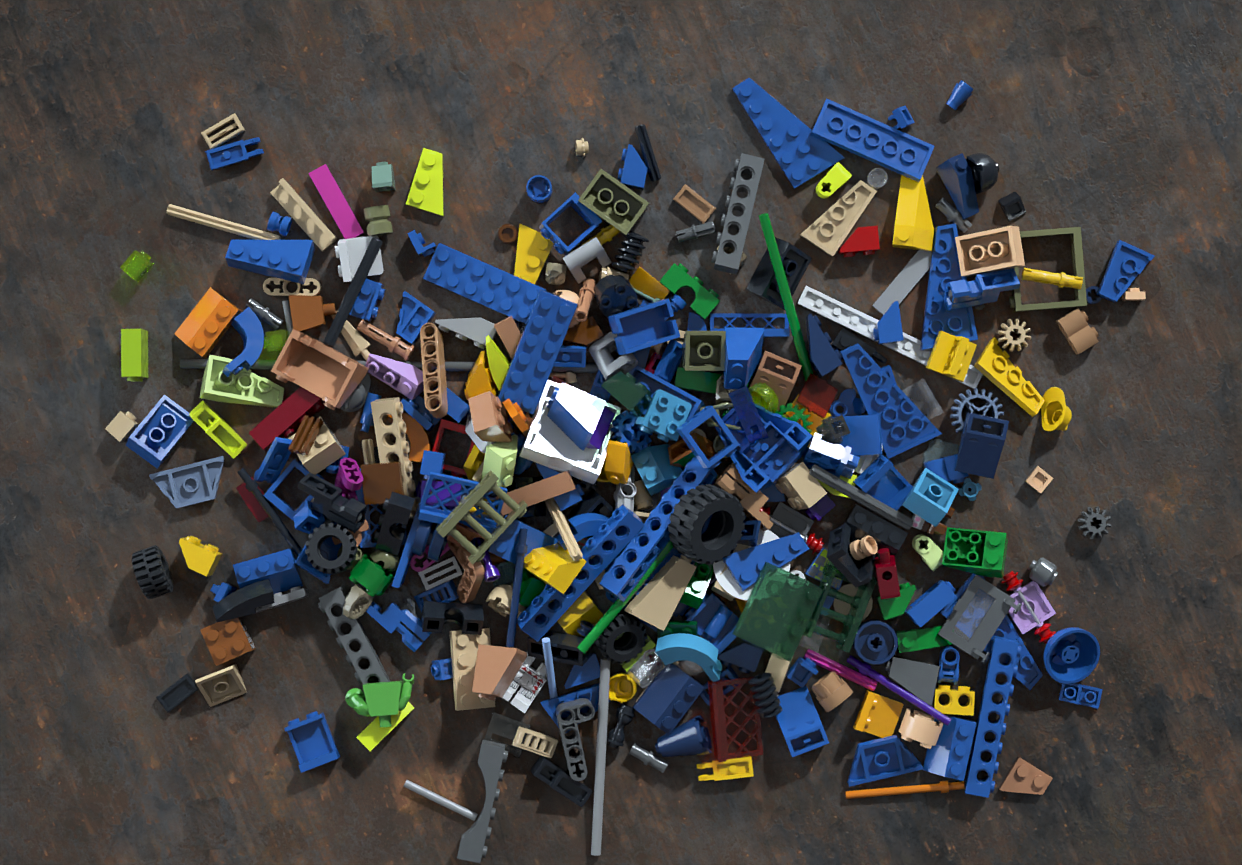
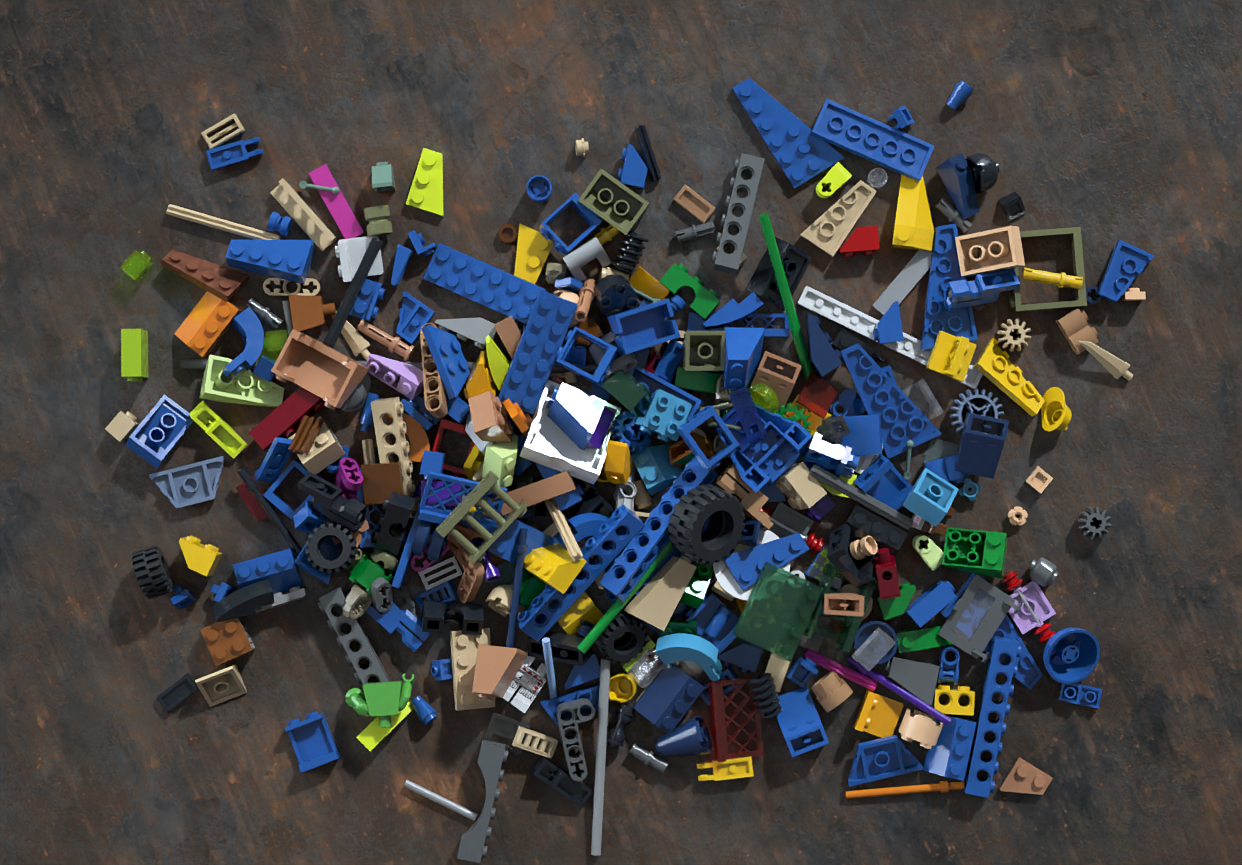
none -> copper wing [161,249,250,302]
none -> blue tile [170,585,197,610]
none -> blue tile [253,355,275,382]
none -> sand green hinge [299,181,340,194]
none -> dark grey beam [371,577,393,613]
none -> blue slope [391,244,413,287]
none -> blue cone [411,695,438,726]
none -> blue wing [421,325,470,400]
none -> blue tile [555,277,583,291]
none -> blue window [556,326,619,386]
none -> blue slope [702,292,763,329]
none -> nougat slope [824,592,865,617]
none -> clear panel [851,626,896,671]
none -> sand green hinge [903,440,914,480]
none -> light nougat plate [1008,506,1028,526]
none -> tan bar [1078,341,1133,381]

